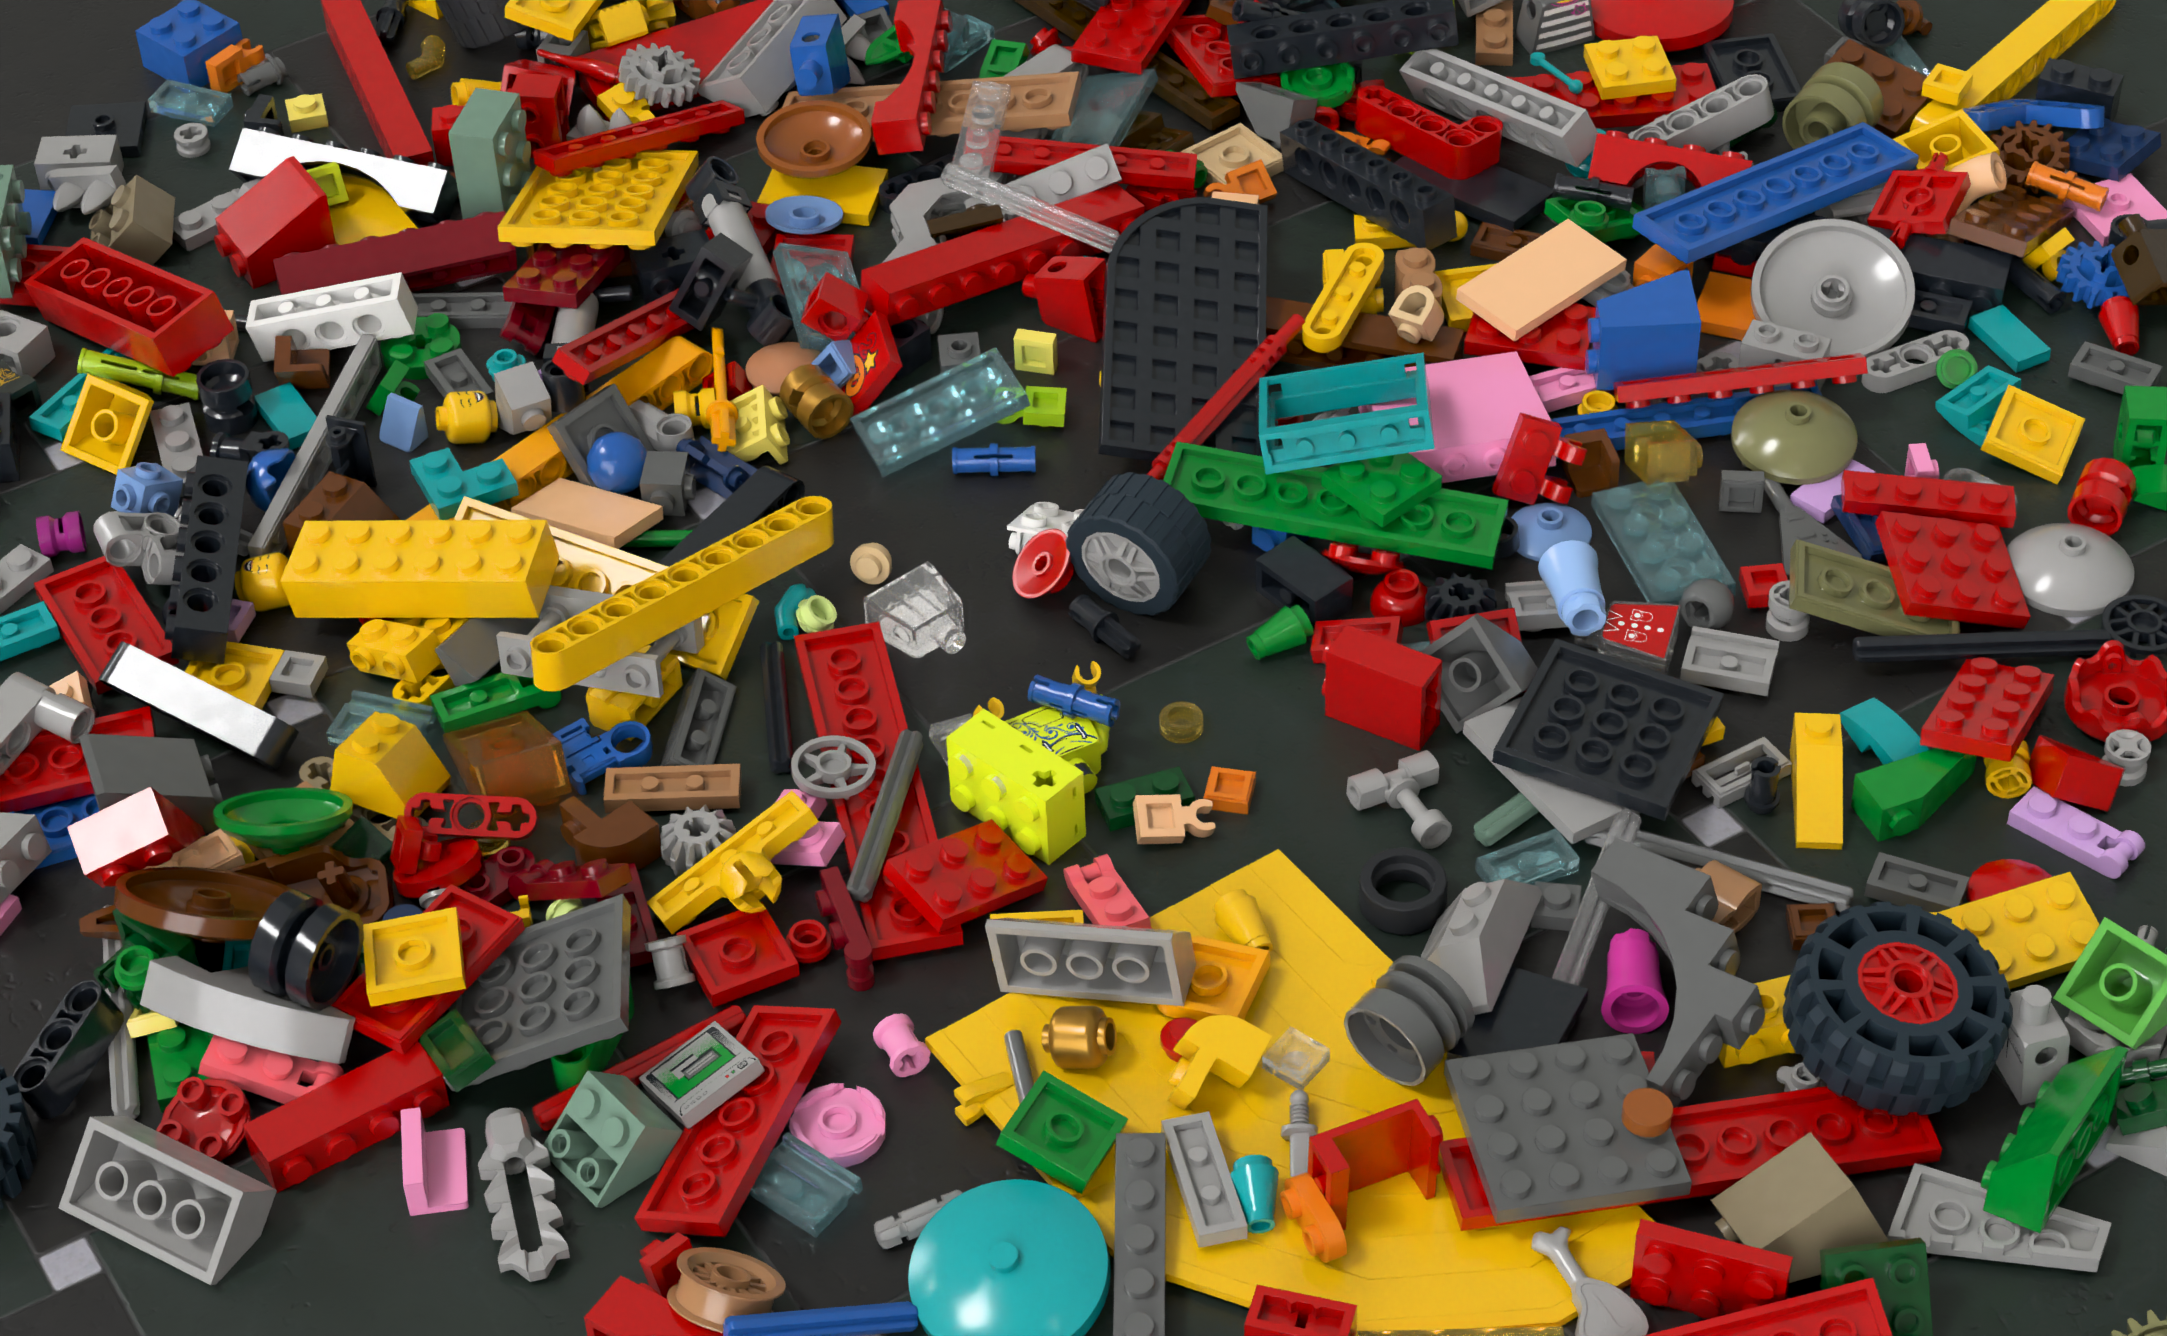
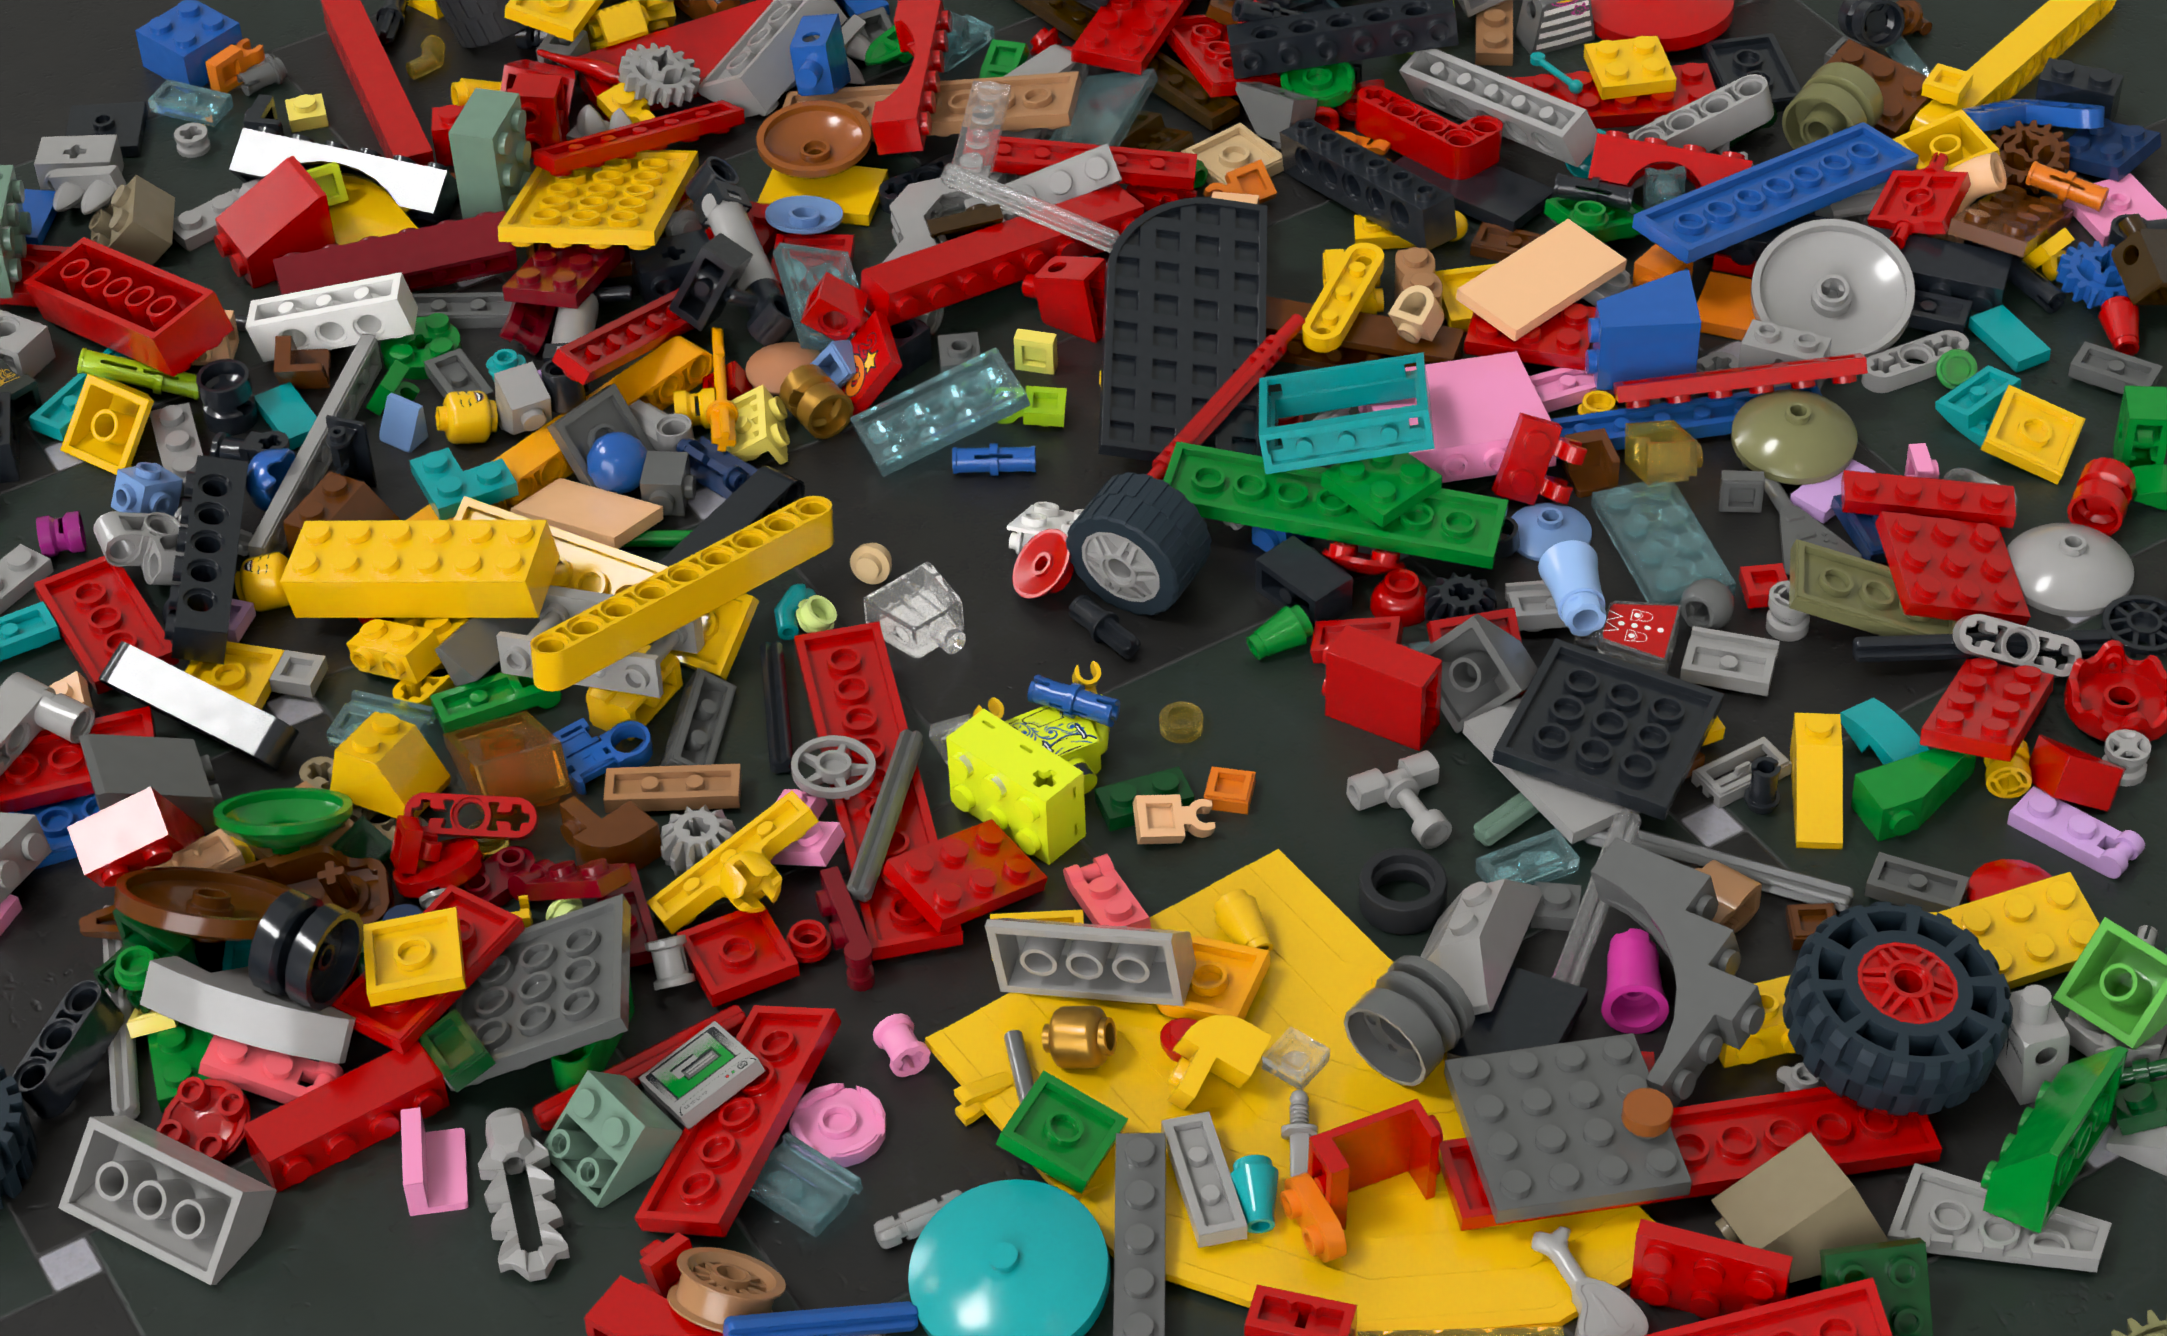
none -> light grey beam [1953,614,2082,678]

